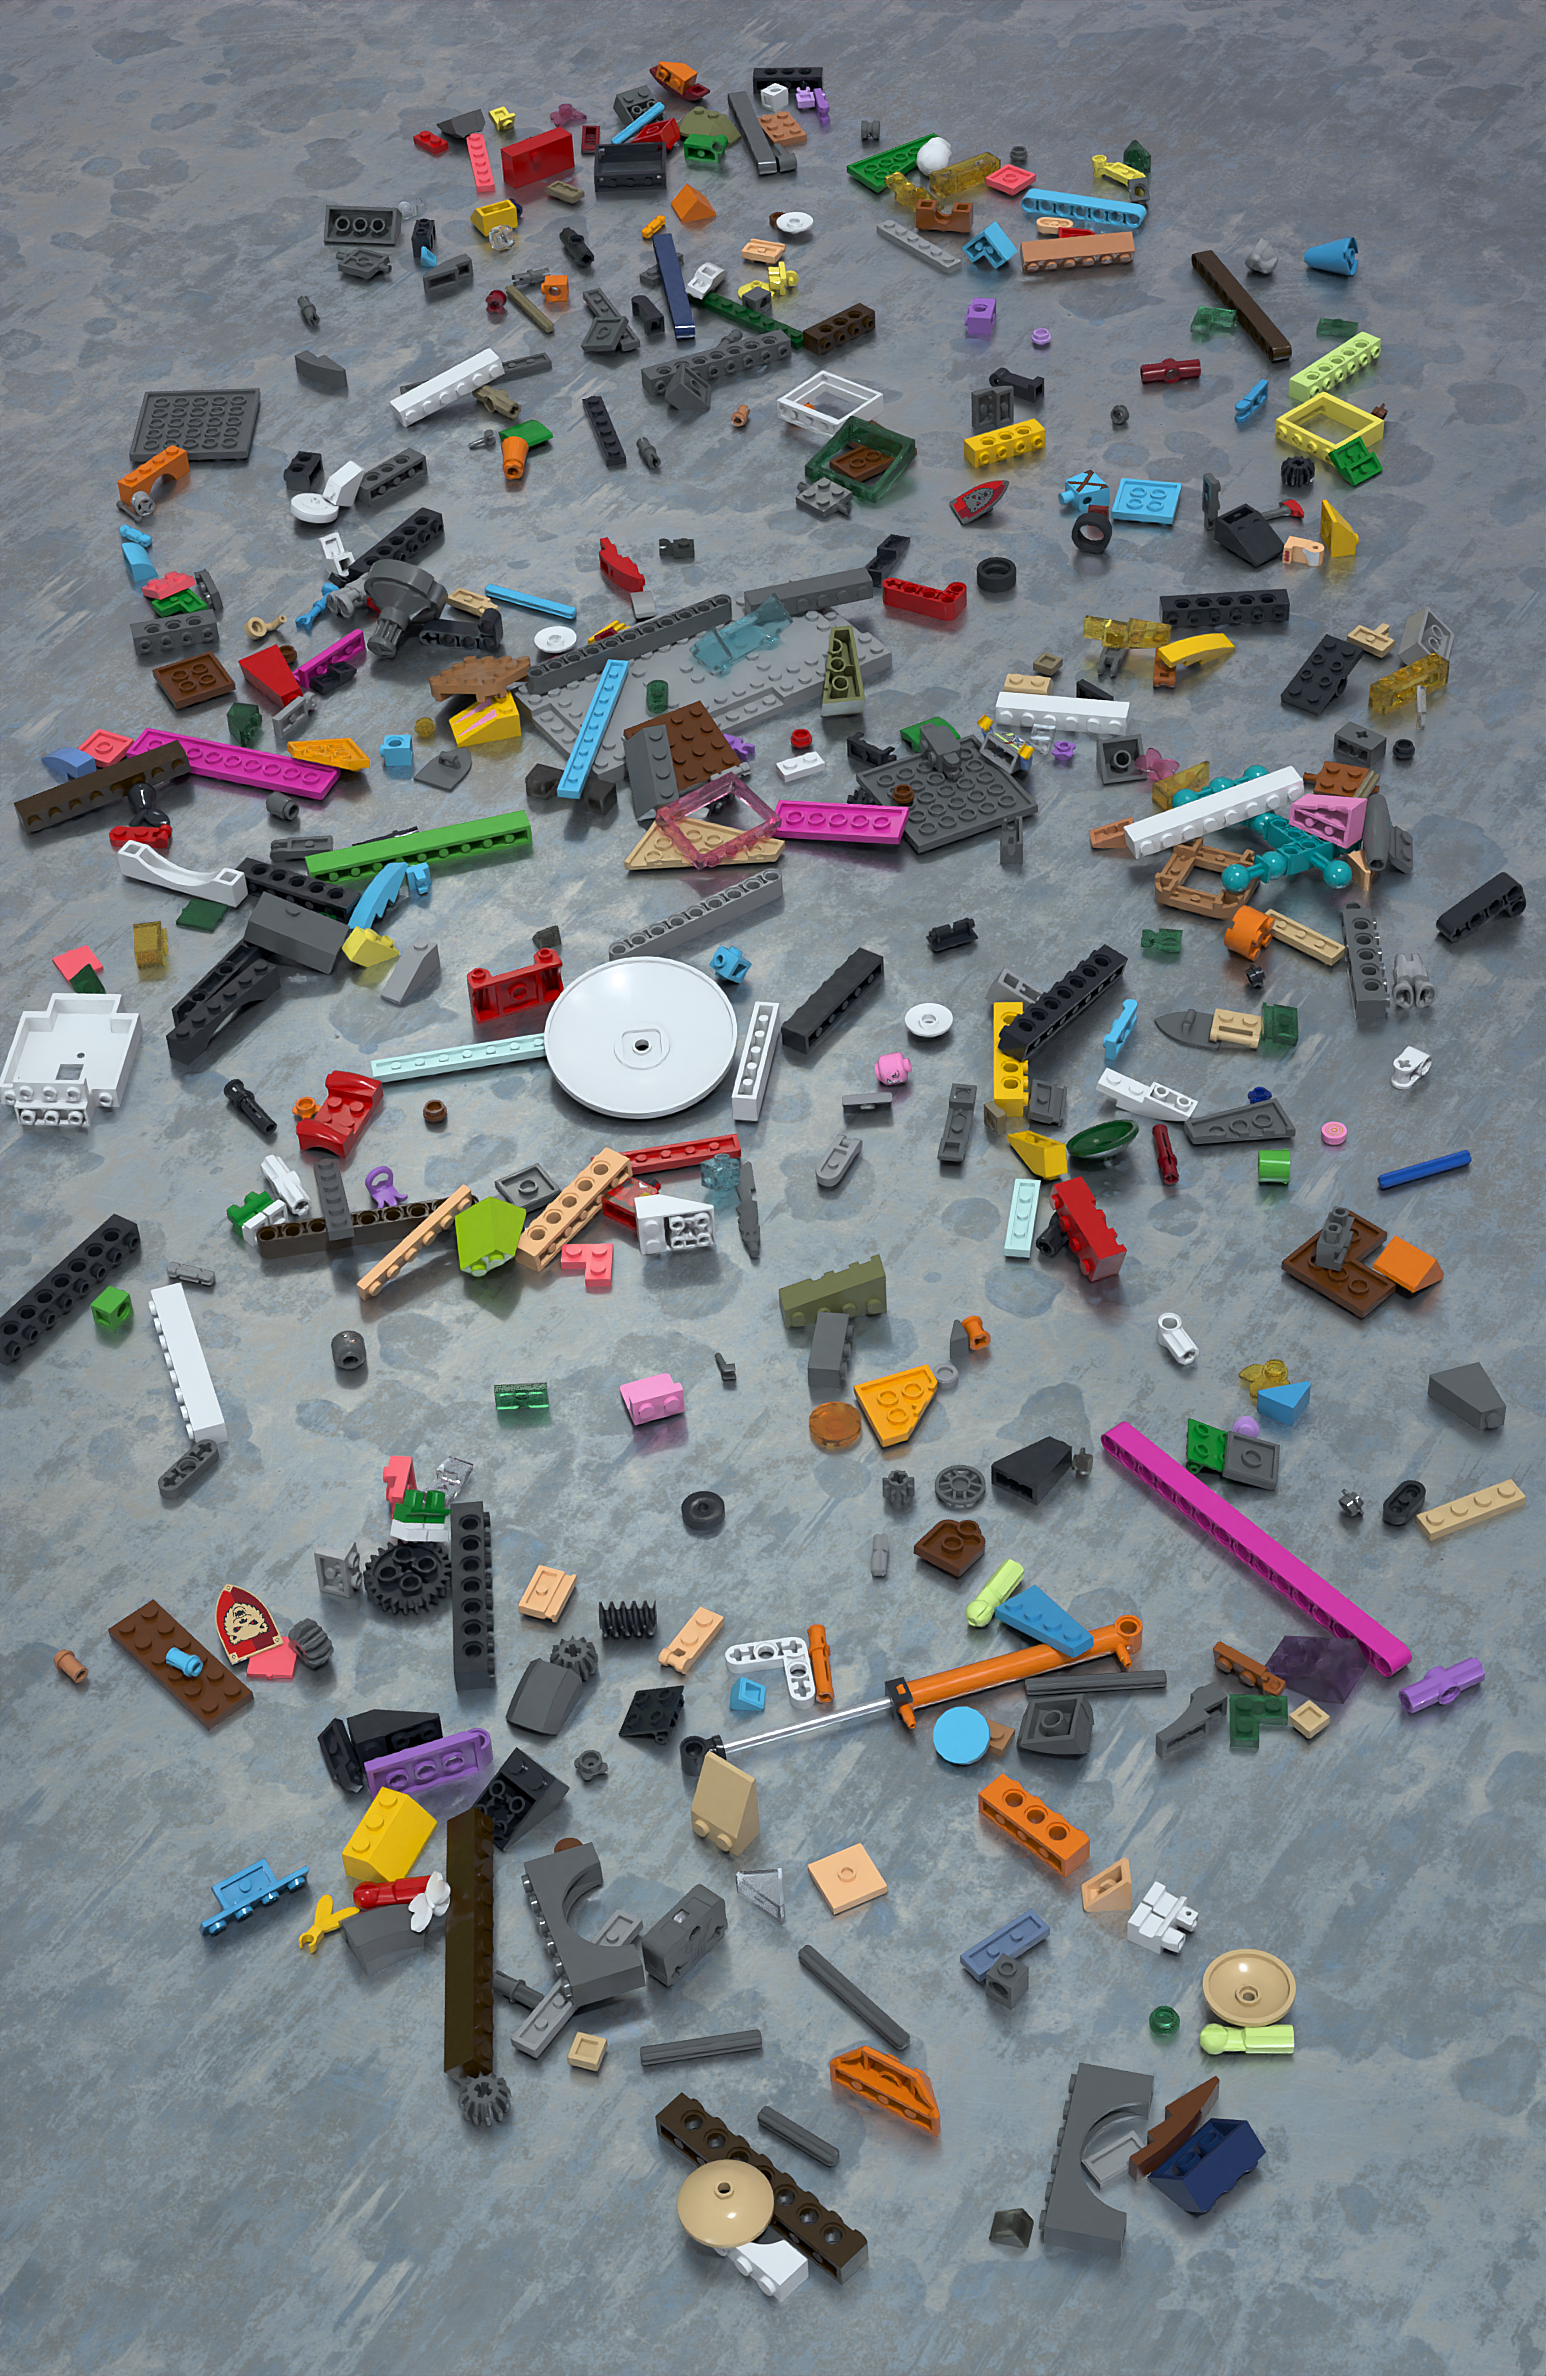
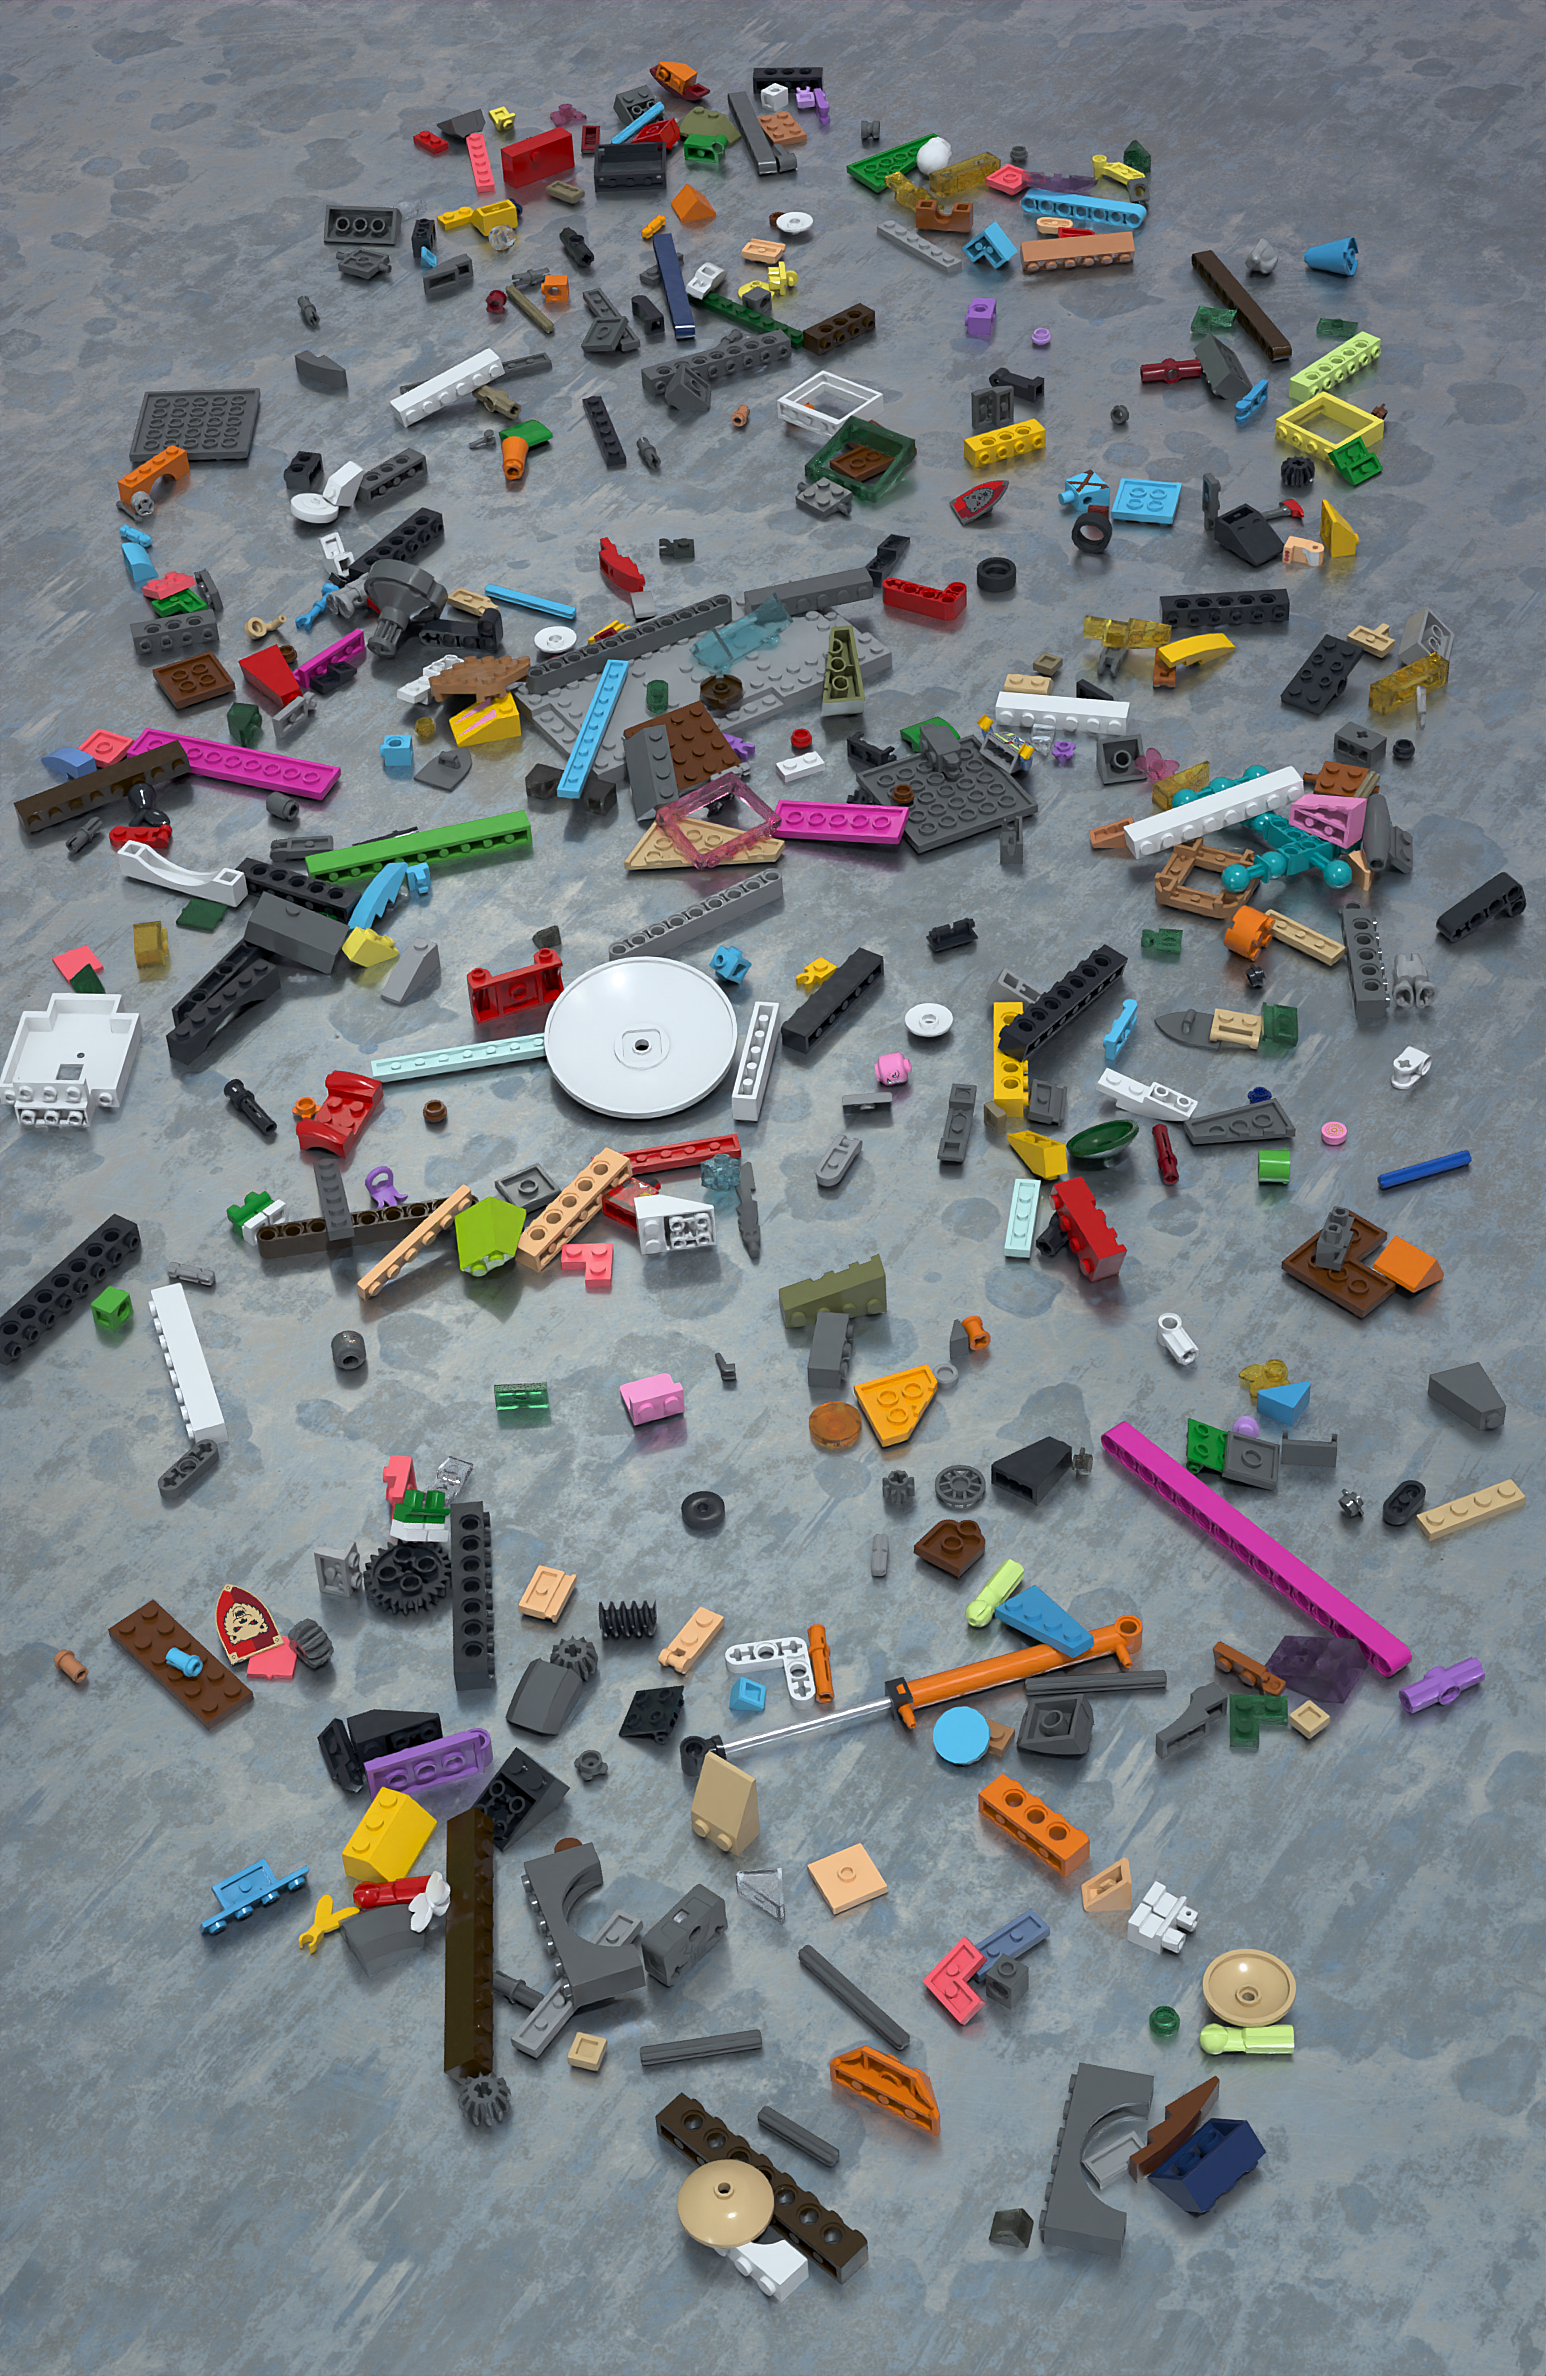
white piece [260,1154,312,1216] -> none
light orange plate [287,738,370,771] -> none
none -> dark grey axle [65,817,103,853]
none -> white slope [397,655,464,705]
none -> yellow plate [437,206,474,231]
none -> dark brown plate [700,674,744,710]
none -> yellow plate [796,957,837,991]
none -> coral plate [923,1936,988,2025]
none -> clear purple slope [1021,171,1098,193]
none -> dark grey slope [1193,332,1253,399]
none -> dark grey hinge [1281,1431,1338,1468]

